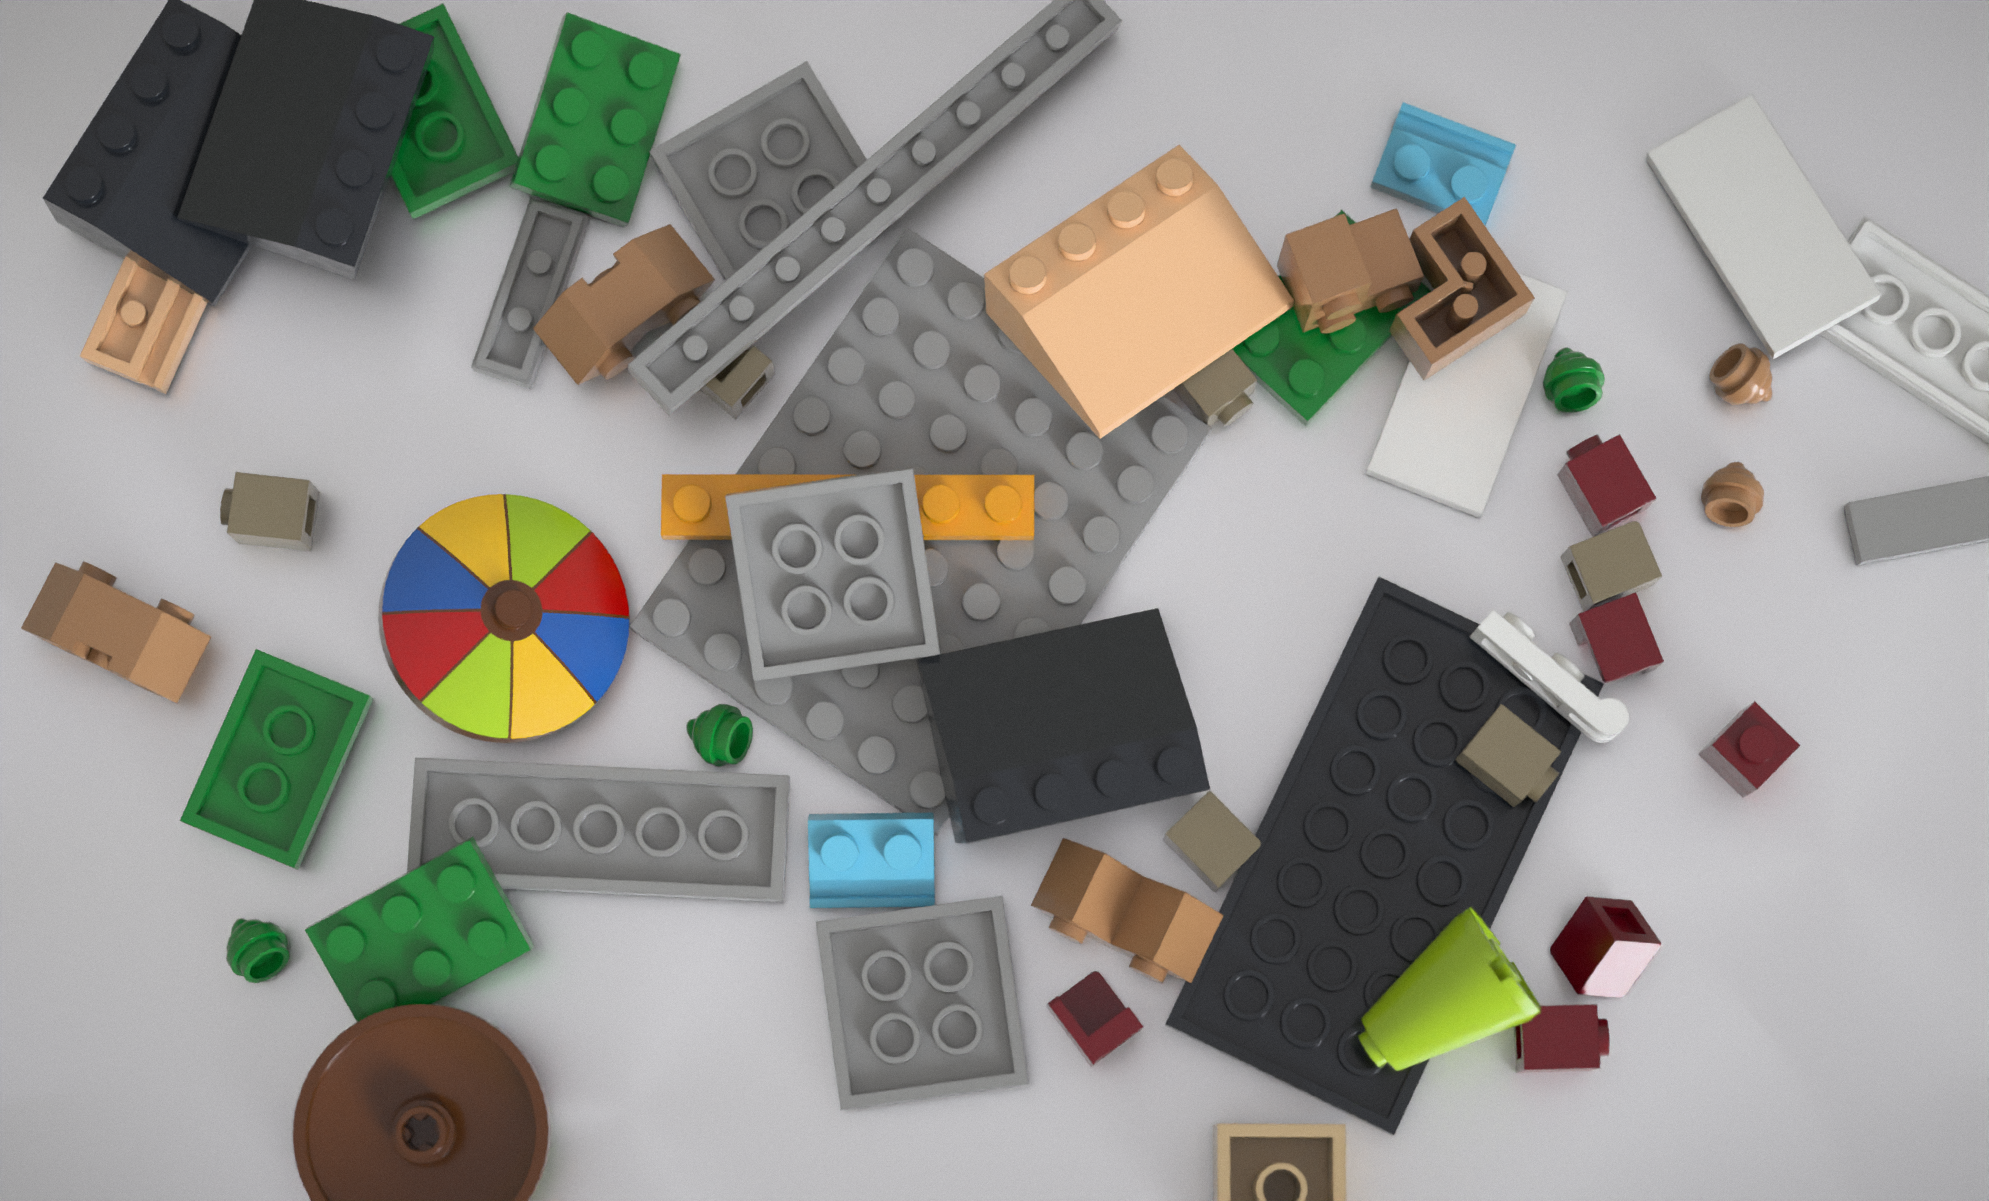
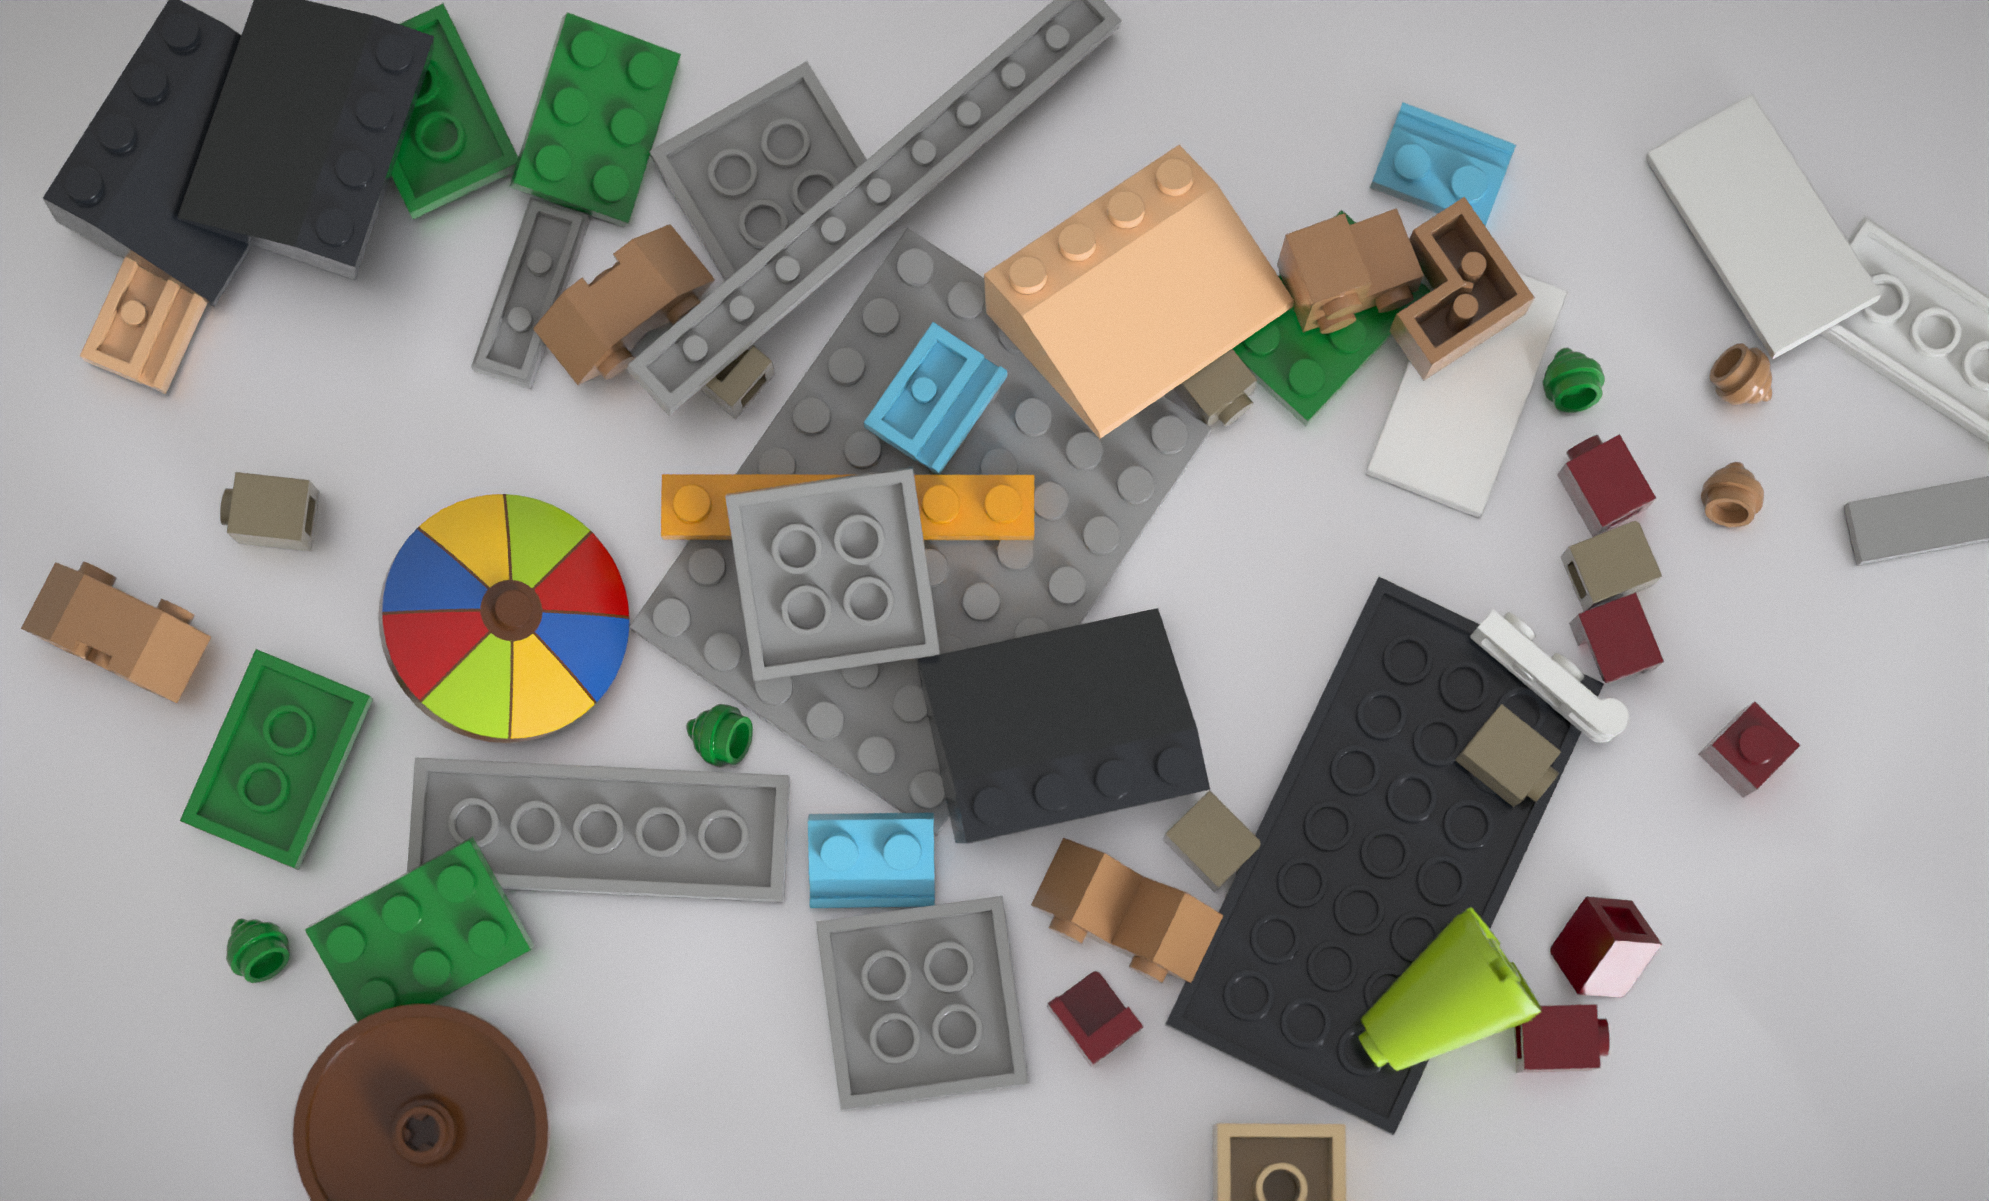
none -> medium azure plate [864,322,1008,475]

